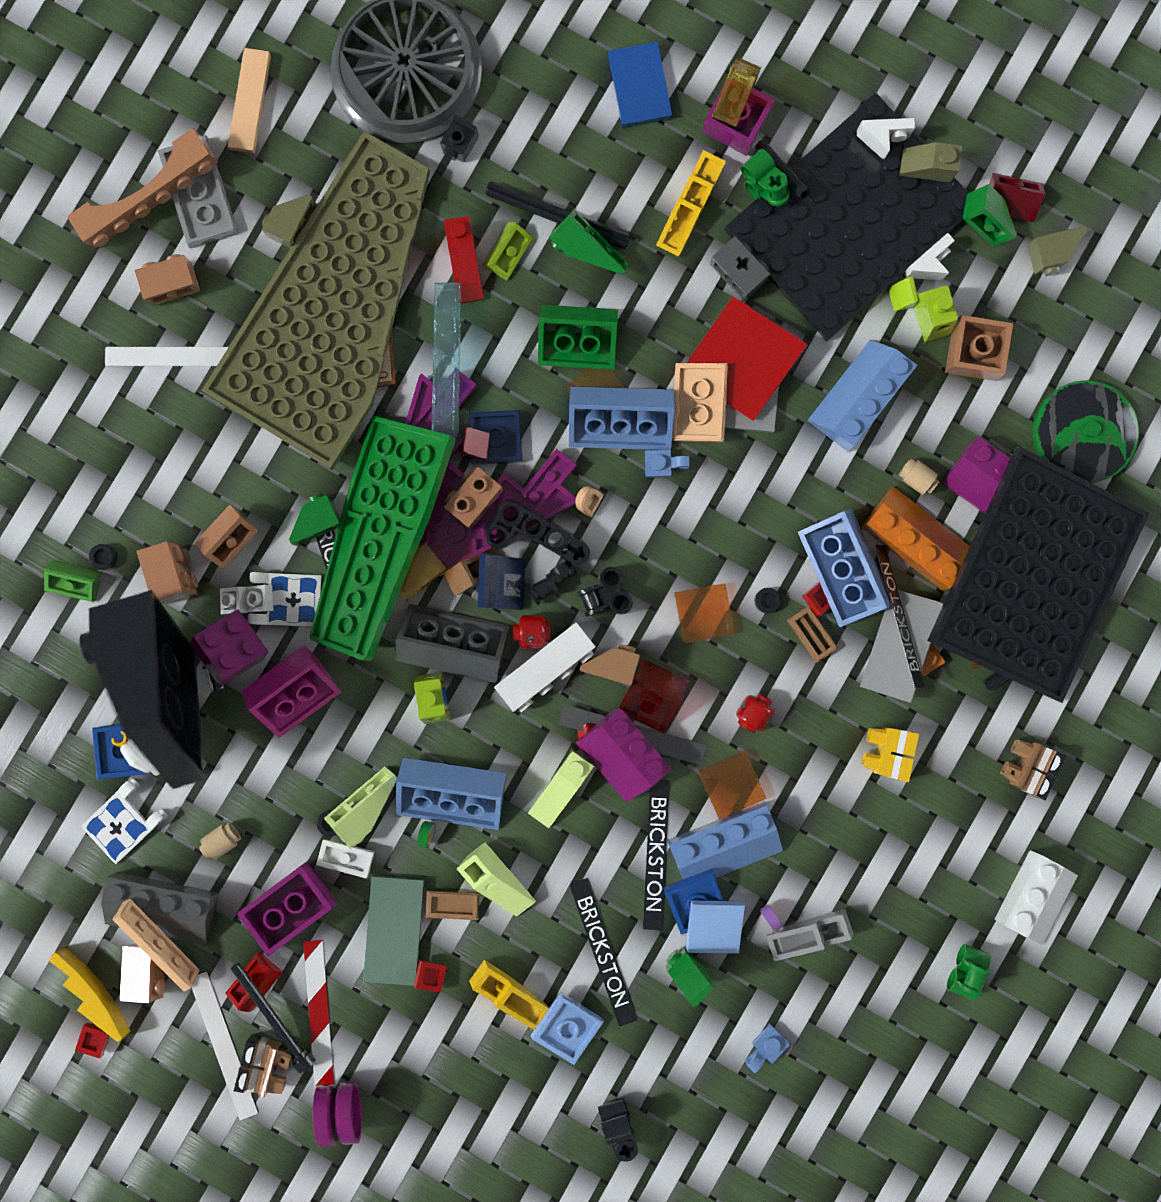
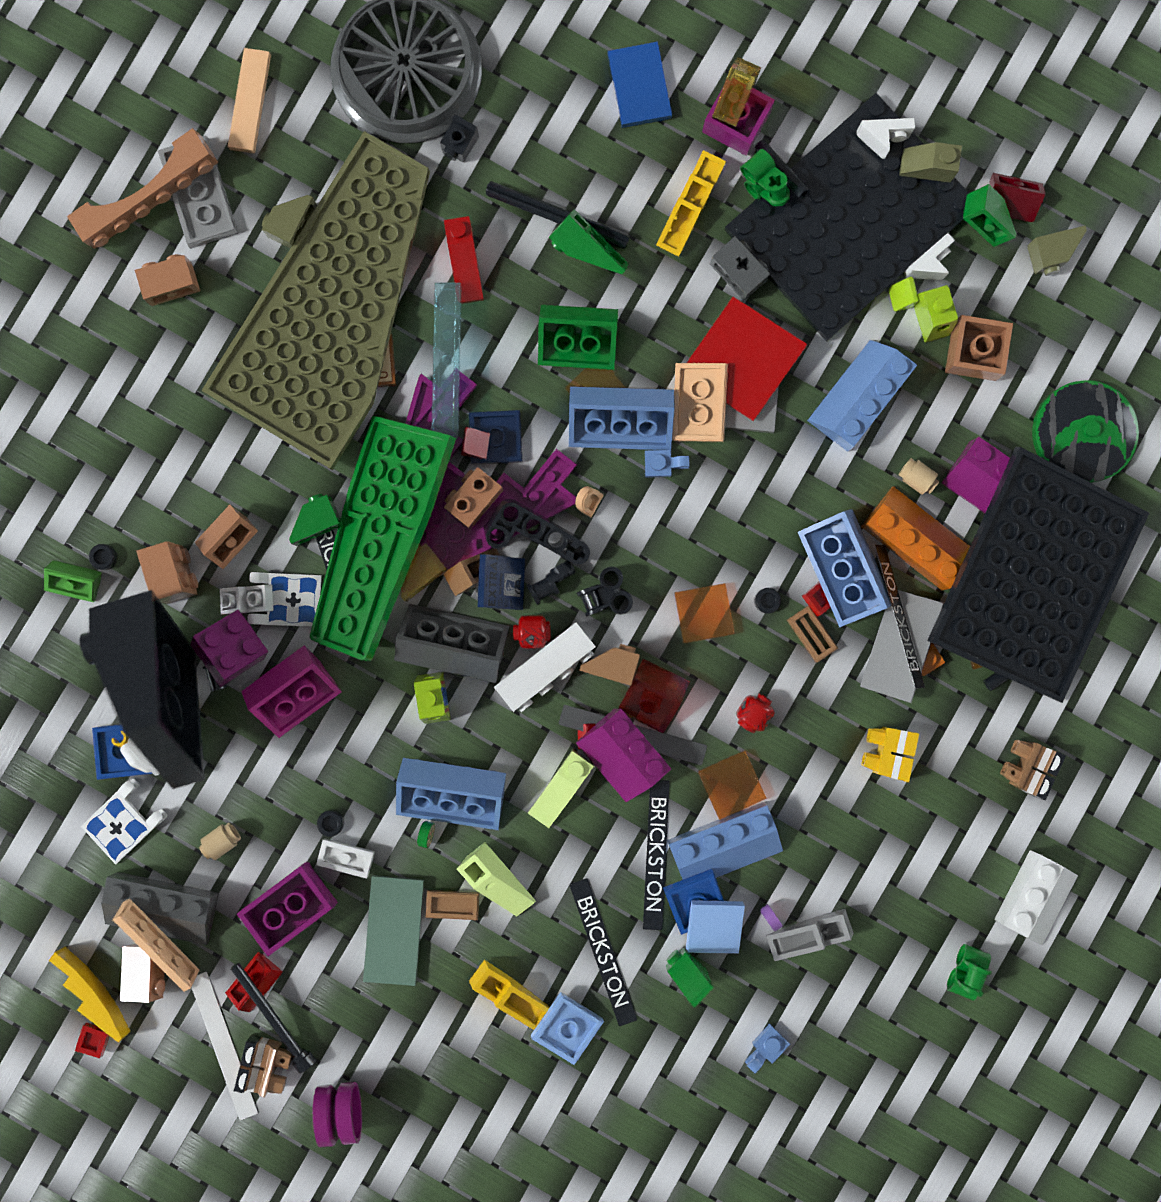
white sticker [105,347,228,366] -> none
sticker [303,940,334,1086] -> none
yellowish green slope [324,766,397,849] -> none
red plate [413,960,447,993] -> none
lime slope [482,222,534,280] -> none
black piece [598,1097,638,1162] -> none

